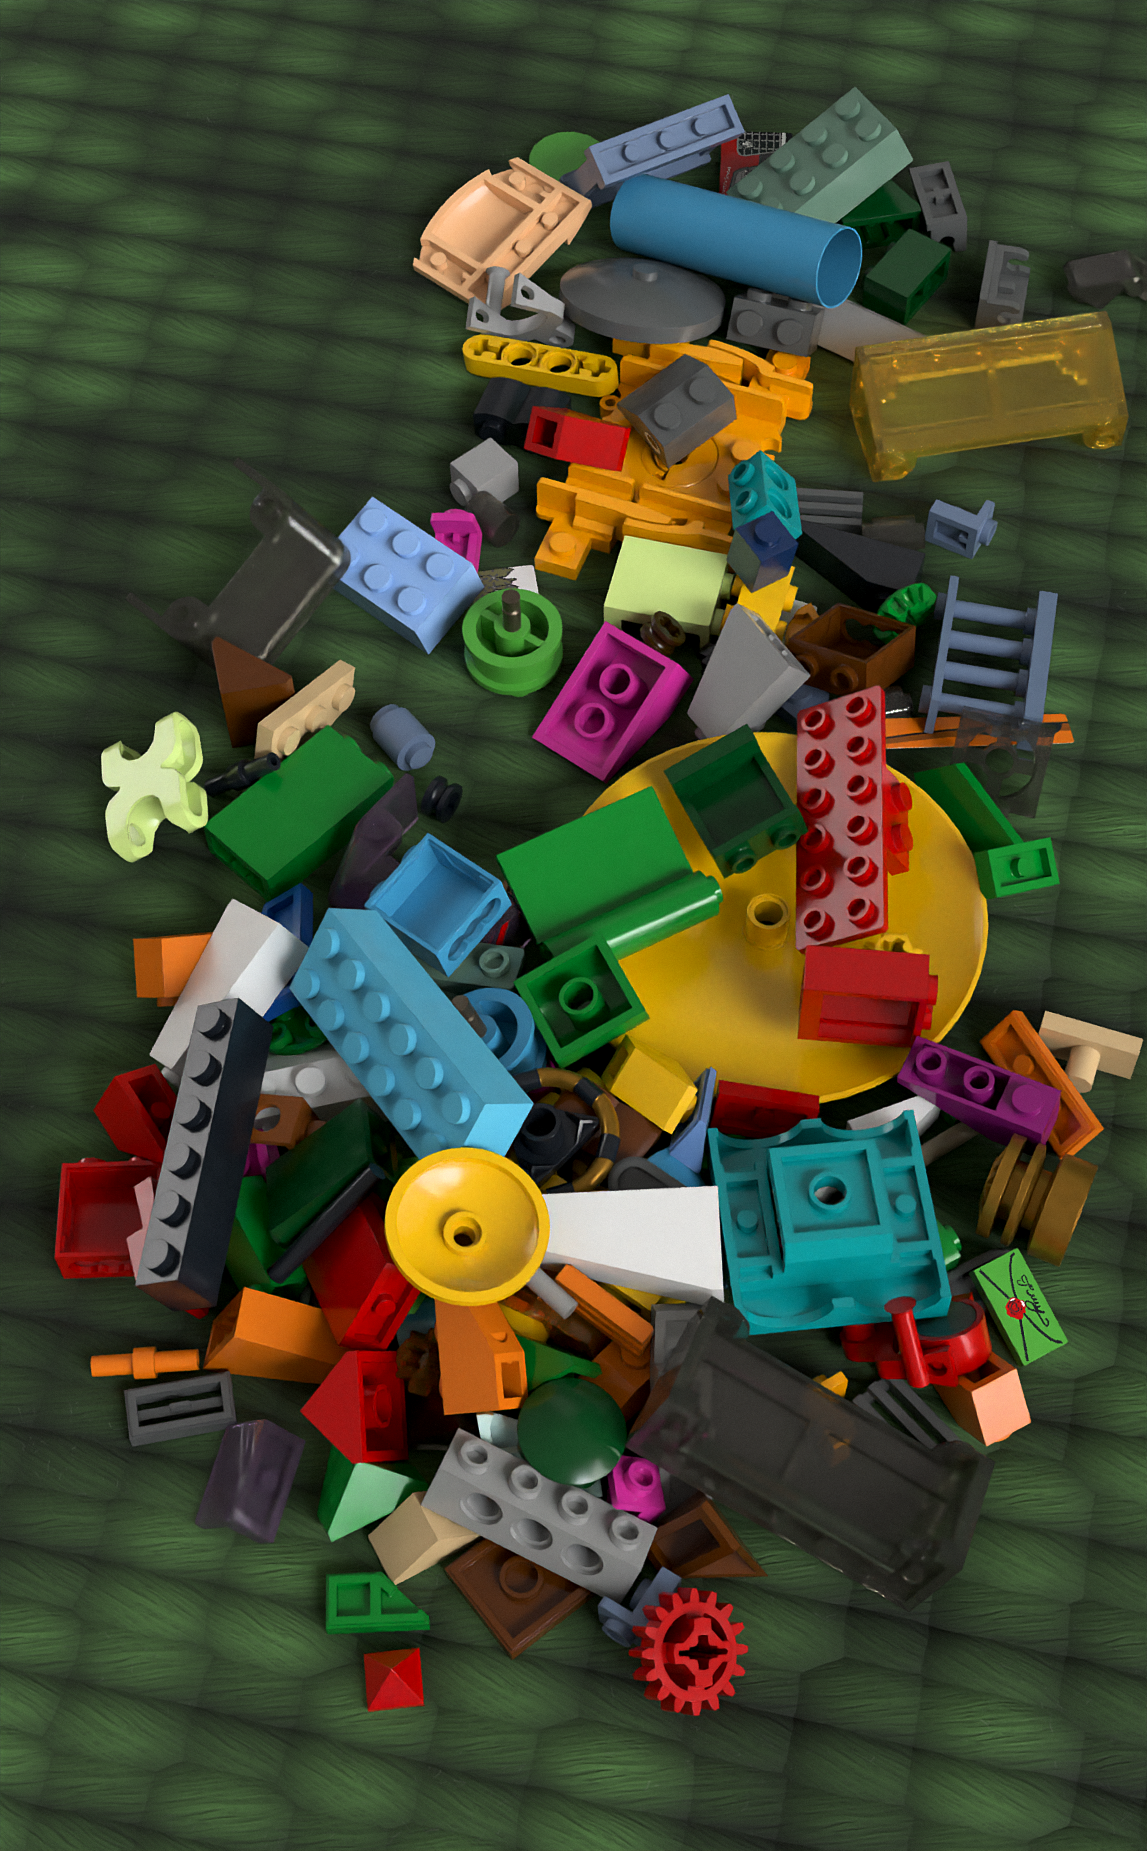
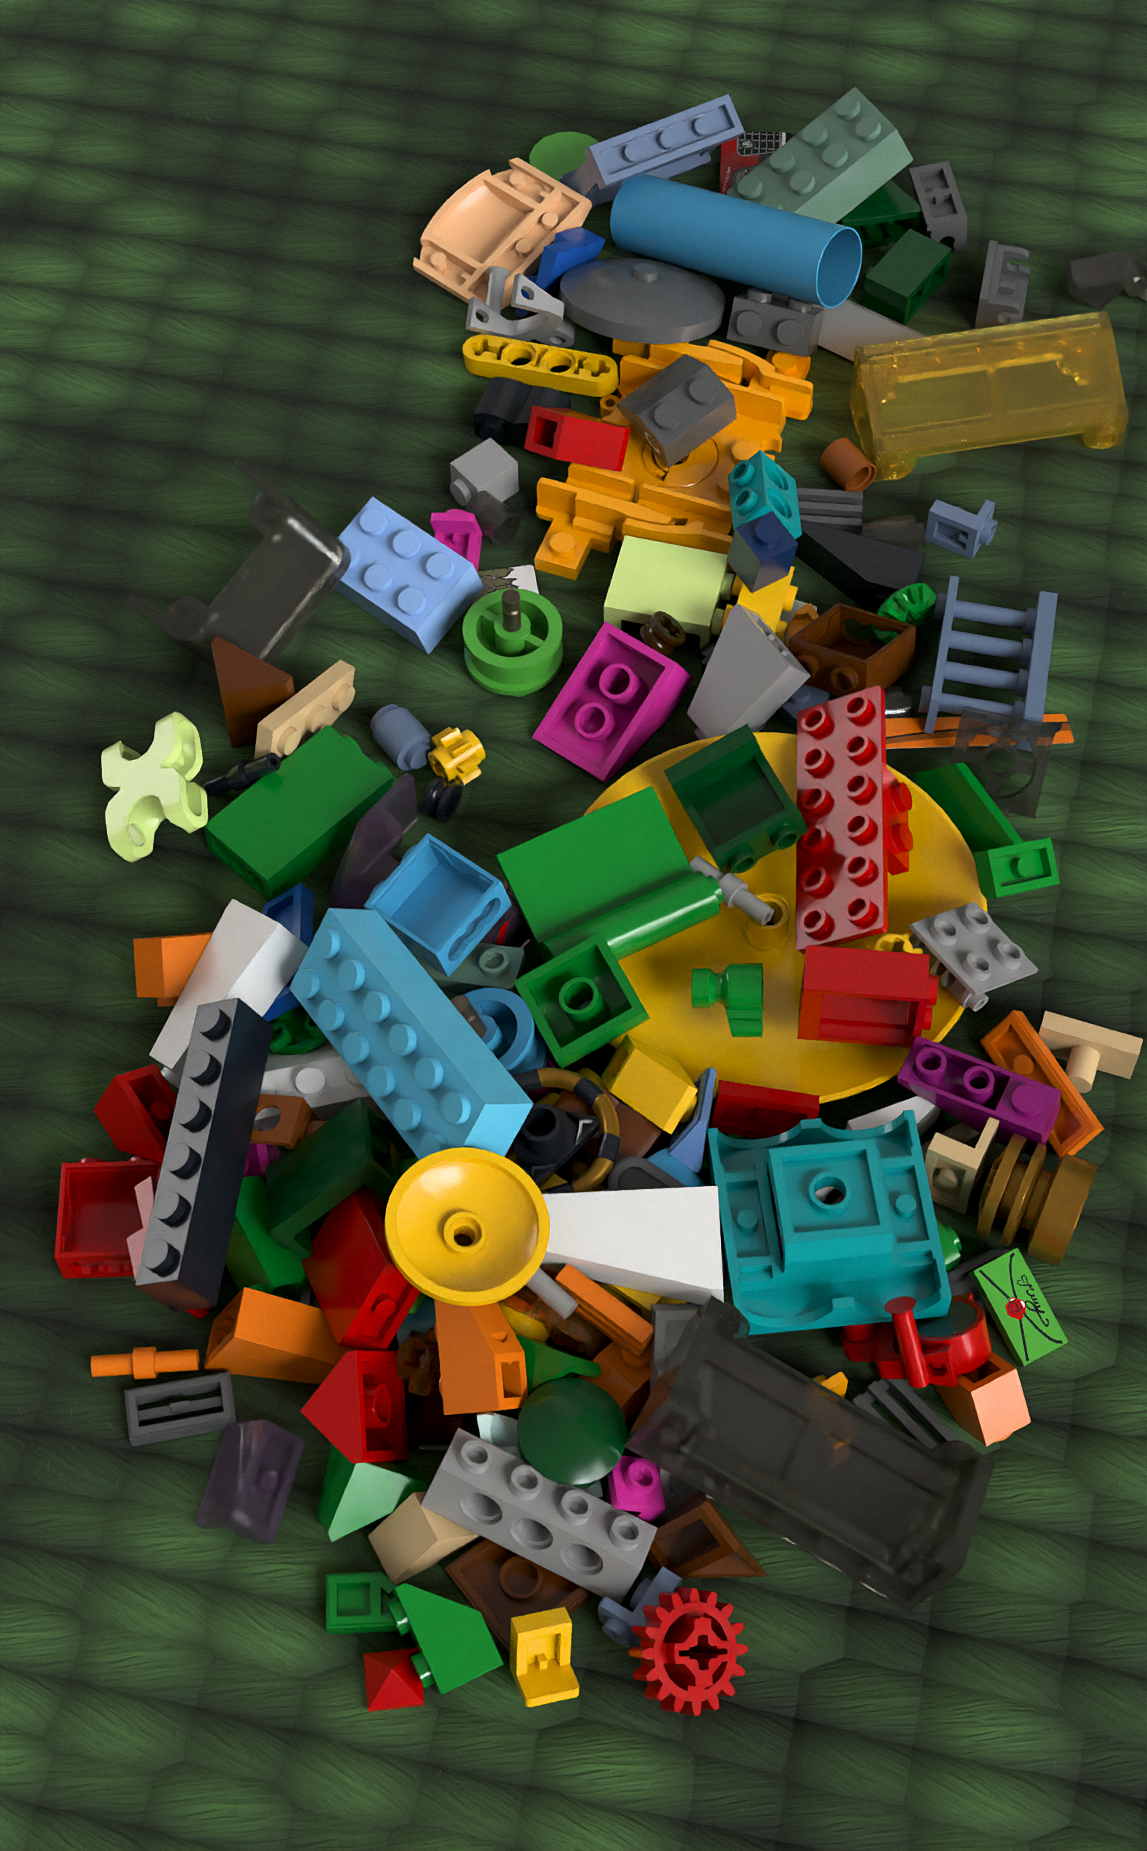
black bar [267,1163,386,1284] -> none
none -> green slope [387,1583,504,1695]
none -> yellow gear [428,727,486,785]
none -> yellow bracket [510,1607,579,1707]
none -> blue slope [515,227,605,318]
none -> light grey bar [690,856,774,925]
none -> green piece [691,963,763,1037]
none -> dark orange beam [820,438,877,492]
none -> light grey hinge [909,902,1039,1011]
none -> tan panel [924,1117,1000,1215]

